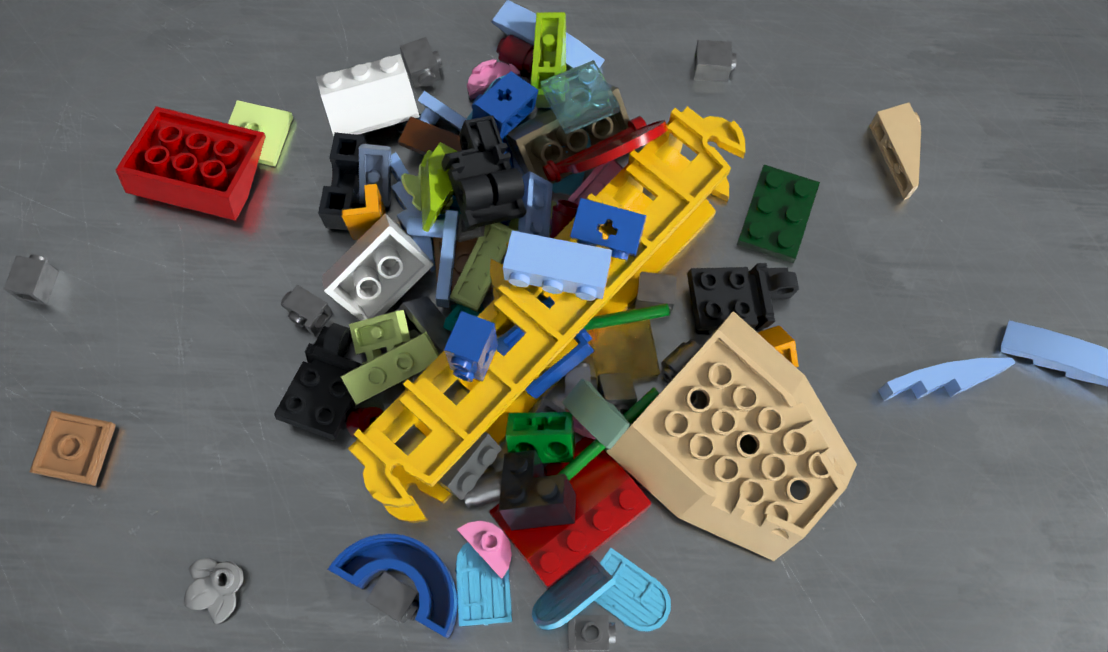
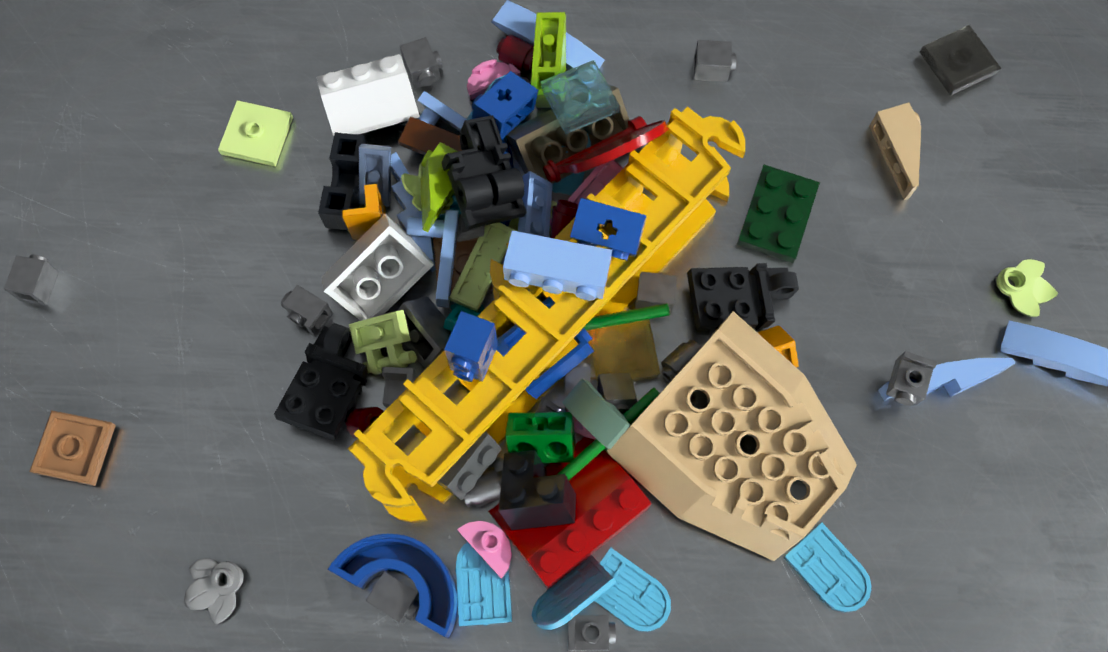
red slope [115,106,266,221] -> none
yellowish green plate [341,331,439,405] -> none
none -> medium azure window [784,522,872,612]
none -> flat silver brick [886,351,937,406]
none -> clear smoke plate [920,25,1001,96]
none -> yellowish green plate [996,259,1058,317]

